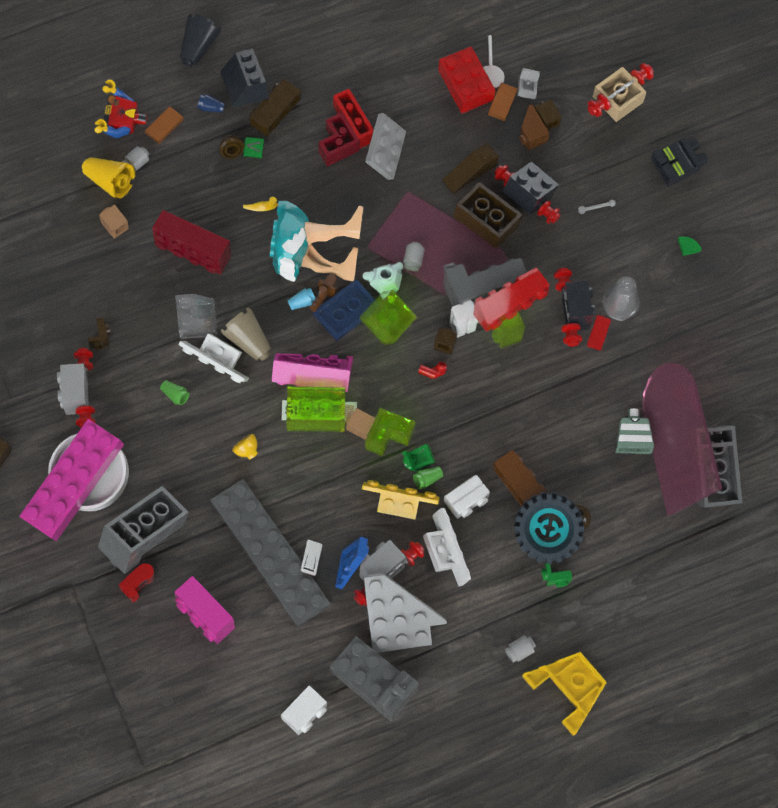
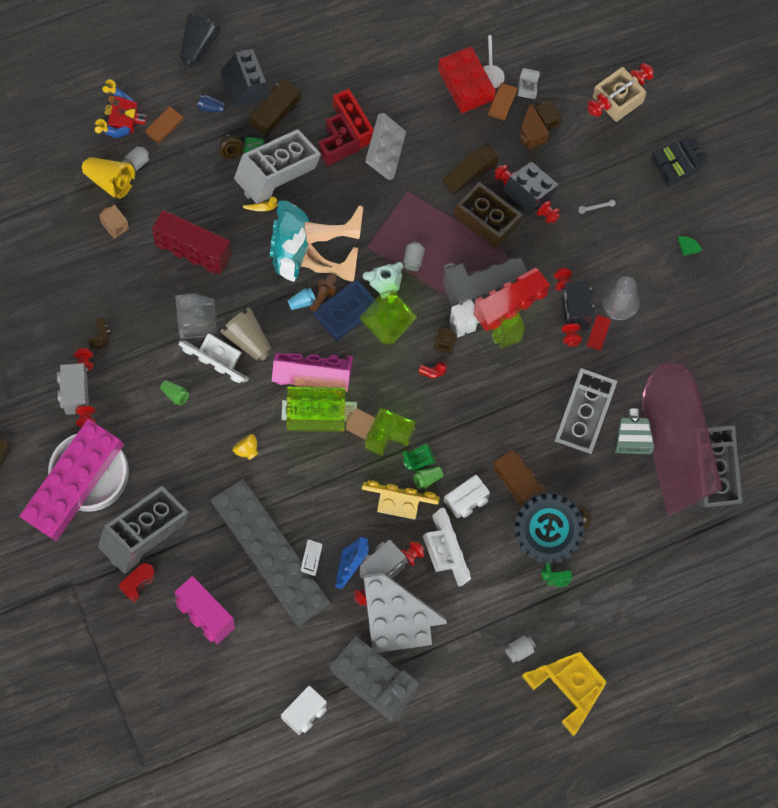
none -> light grey hinge [234,129,321,204]
none -> light grey hinge [554,368,617,454]

